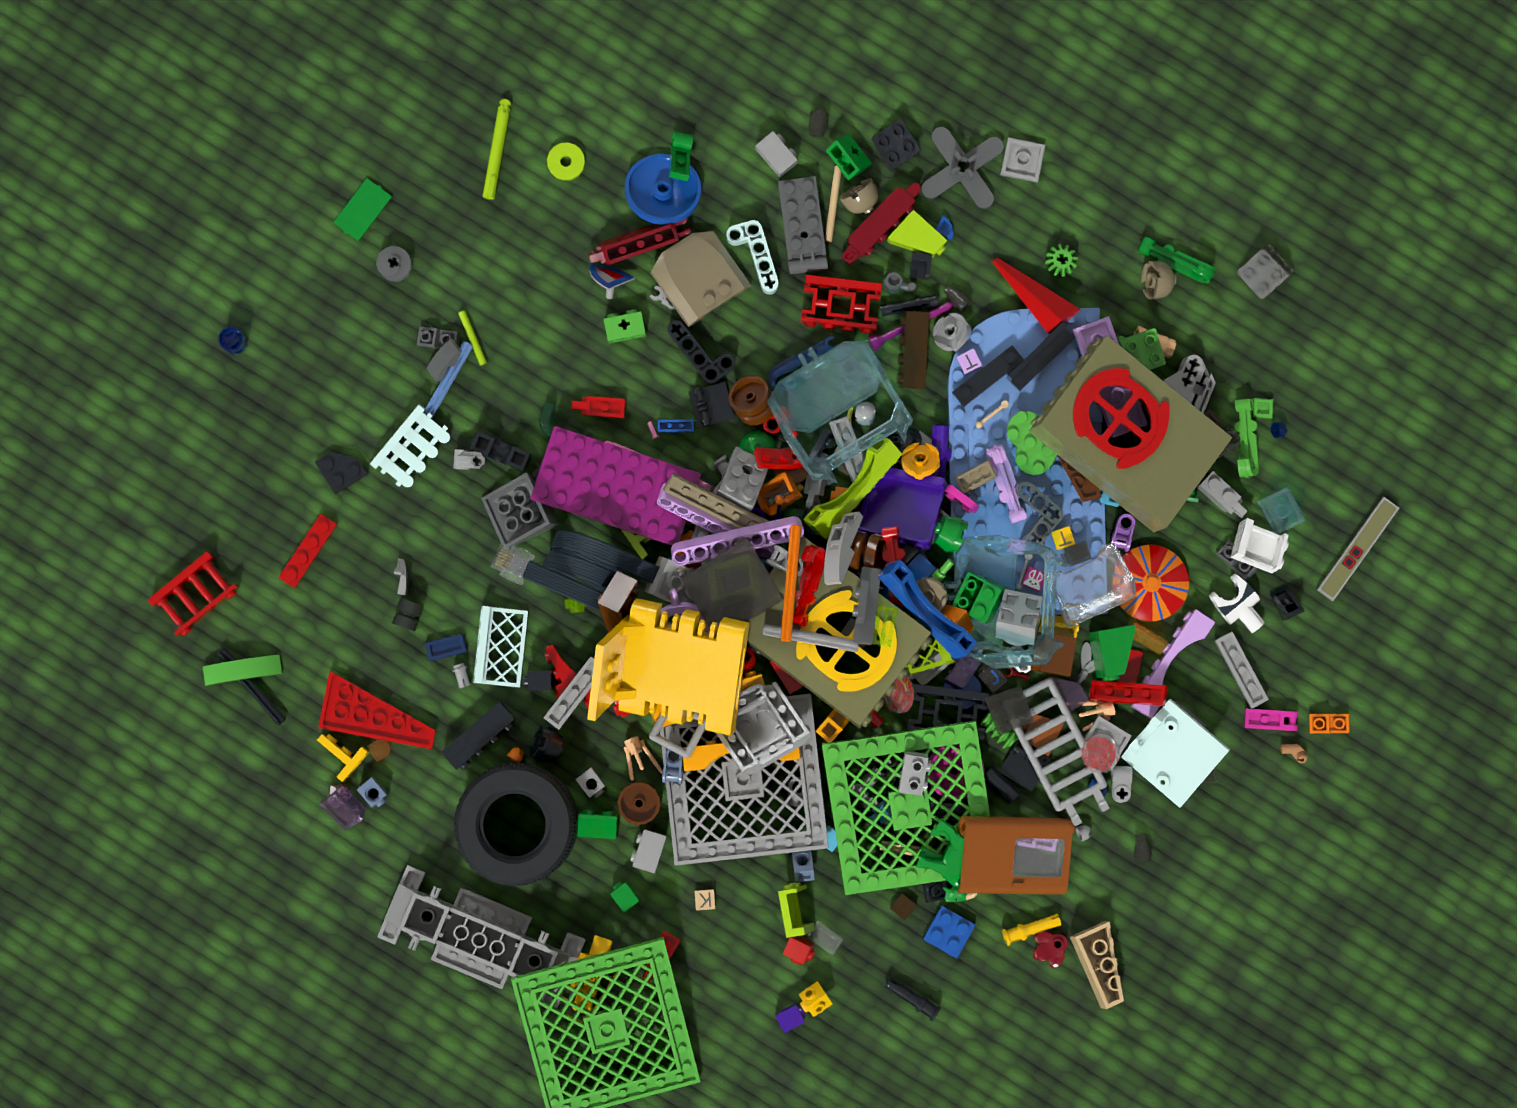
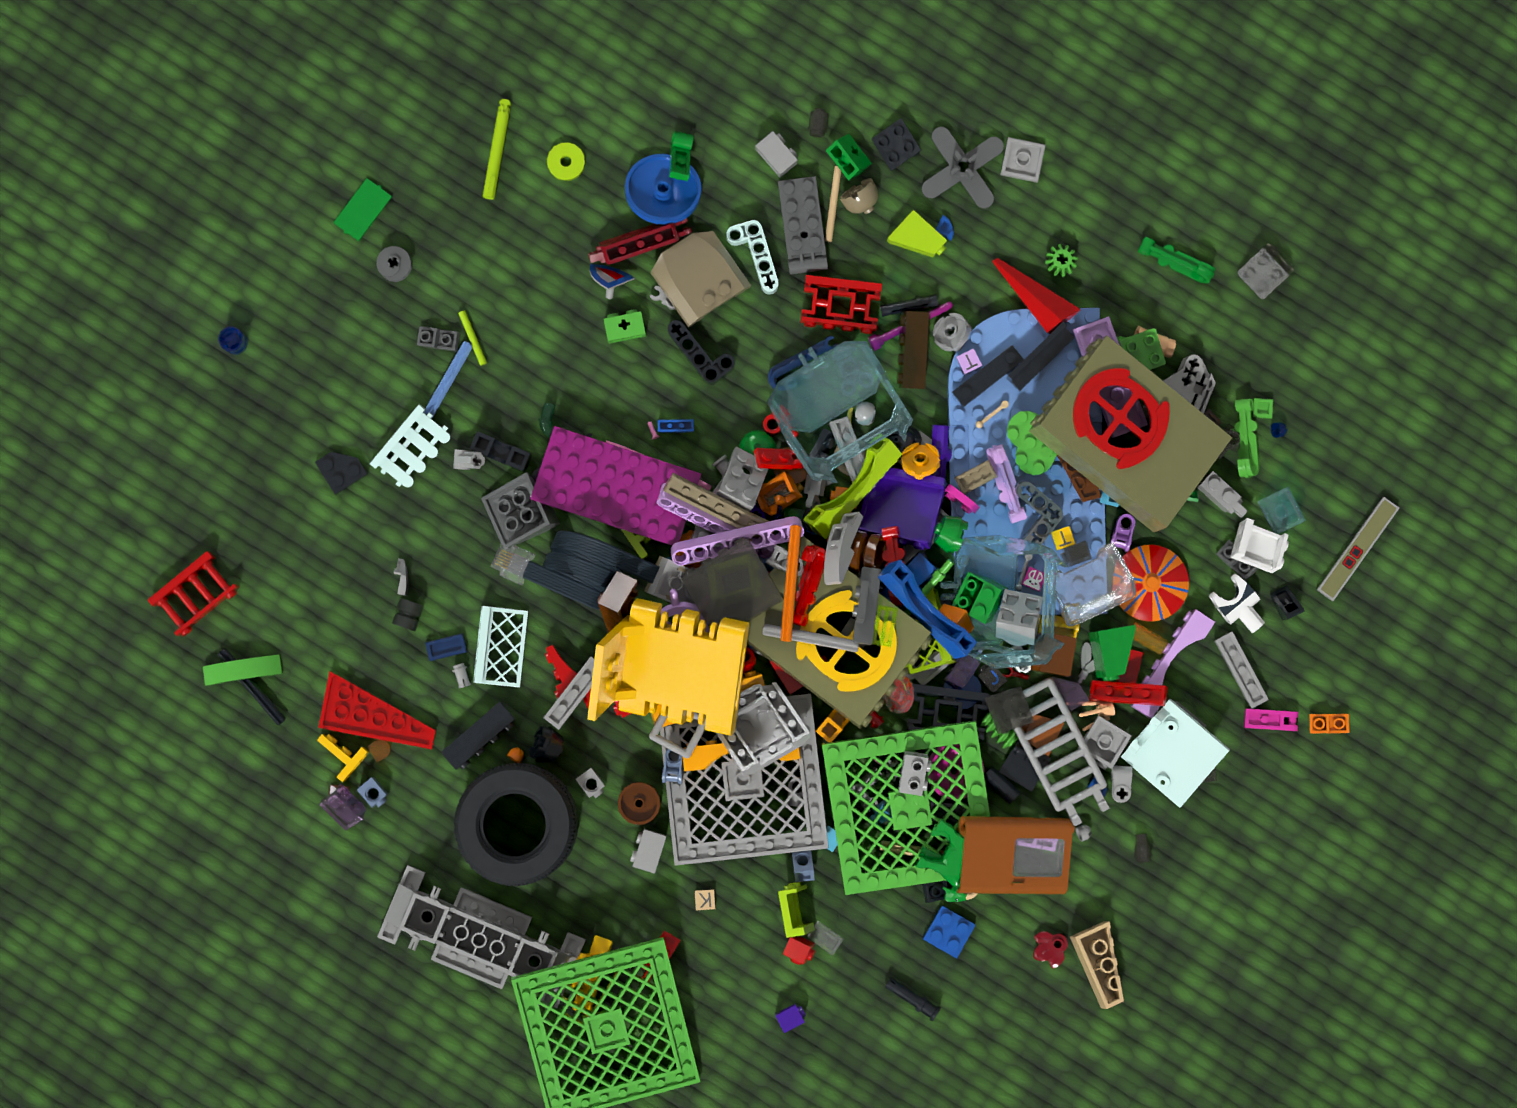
red plate [278,514,338,588] -> none
dark grey slope [427,339,462,381] -> none
black brick [524,670,554,691] -> none
clear neon green gear [564,598,586,613] -> none
red hinge [572,396,625,419] -> none
green slope [578,809,619,839] -> none
green brick [610,881,640,912] -> none
light nougat plant [624,736,663,781] -> none
black hinge [688,382,735,428] -> none
reddish brown wheel [728,376,777,425] -> none
yellow brick [798,981,833,1017] -> none
dark red hinge [842,182,921,265] -> none
dark grey piece [883,272,916,293] -> none
dark brown tile [890,893,917,920] -> none
black panel [909,253,932,280] -> none
dark tan tile [916,577,948,612] -> none
clear smoke cone [944,284,972,312] -> none
yellow pin [1002,914,1061,946] -> none
clear tile [1082,734,1120,773] -> none
dark tan cylinder [1141,261,1176,299] -> none
medium nougat arm [1280,744,1307,763] -> none

